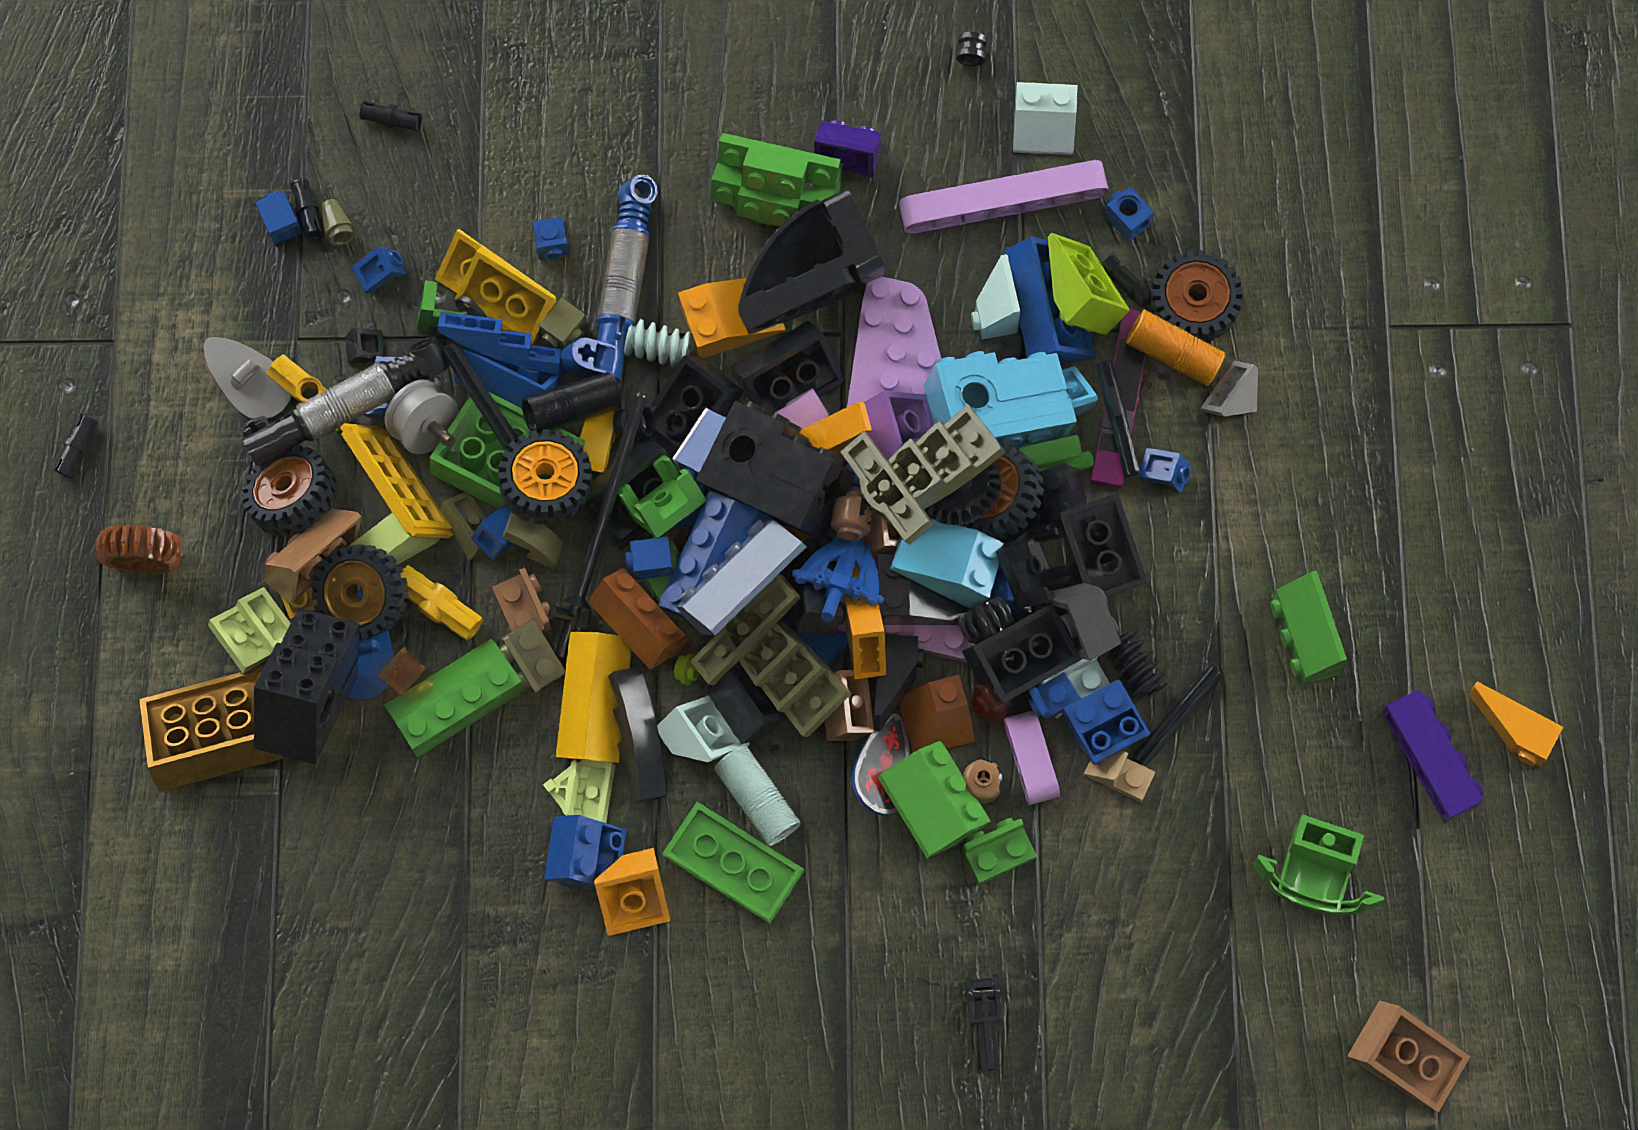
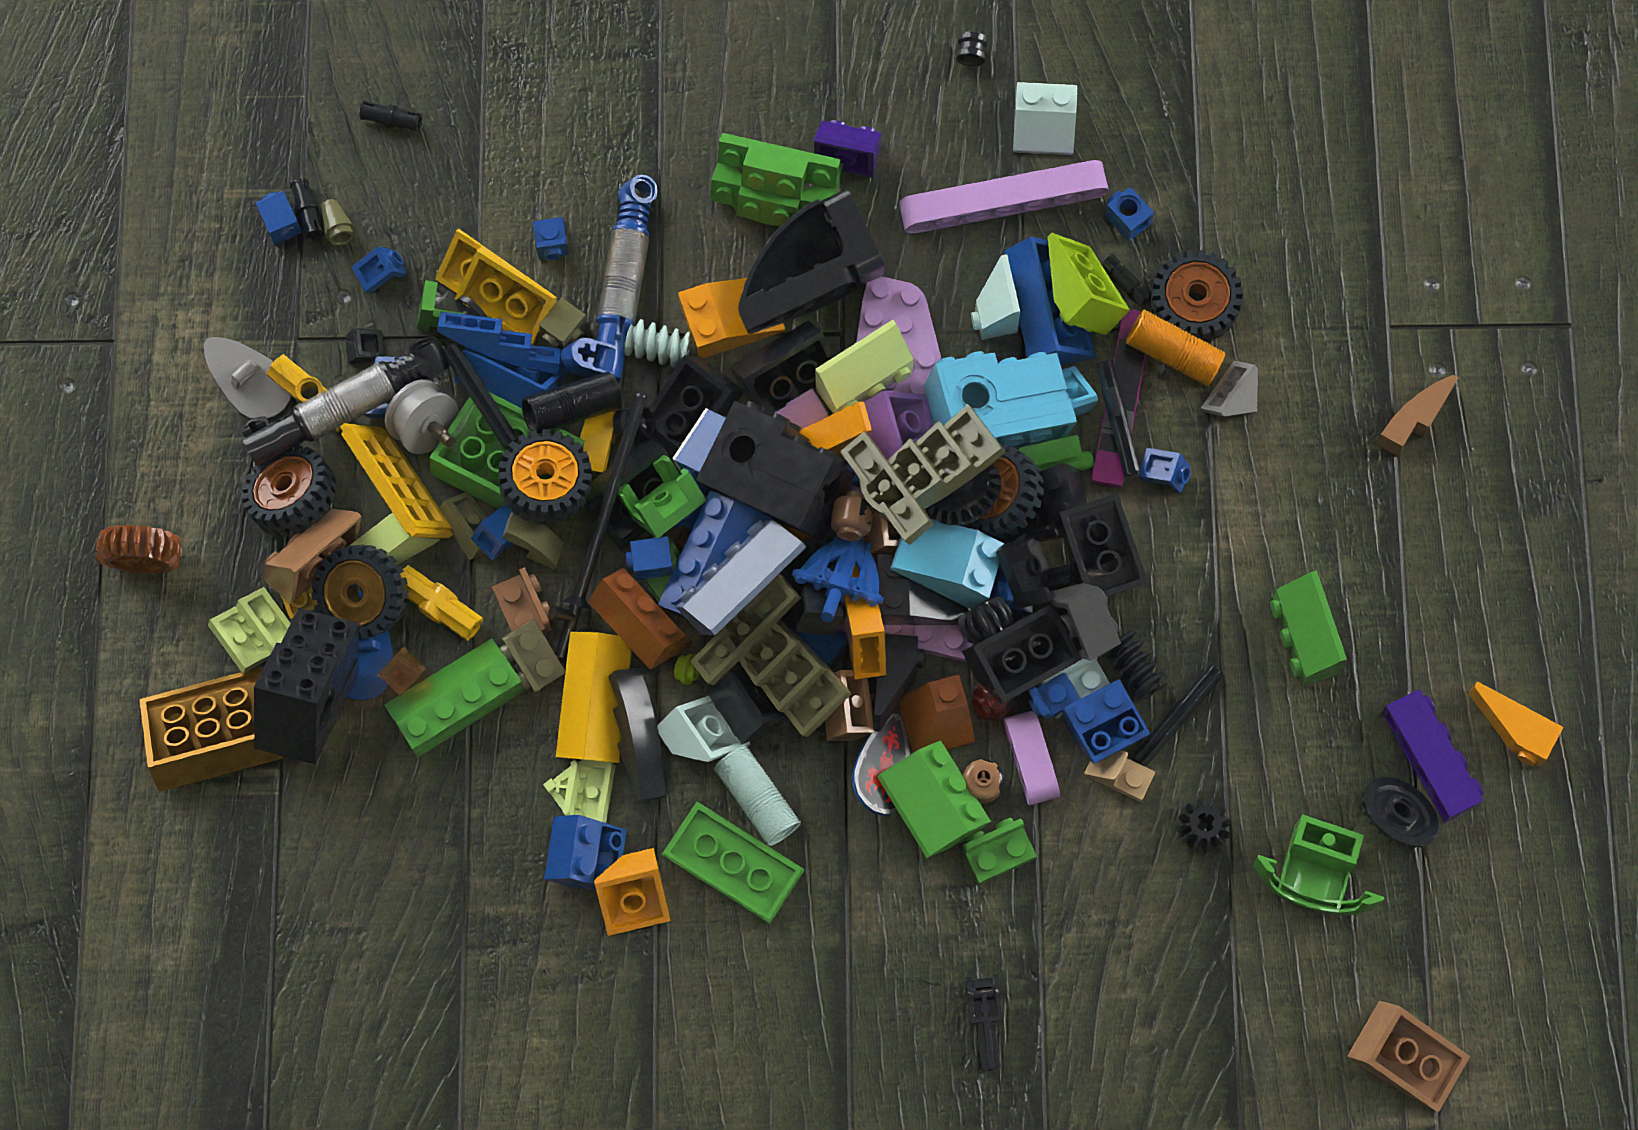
black pin [53,414,98,478] -> none
none -> yellowish green slope [815,320,914,414]
none -> black gear [1177,798,1232,853]
none -> black gear [1361,777,1439,850]
none -> medium nougat slope [1376,375,1459,456]

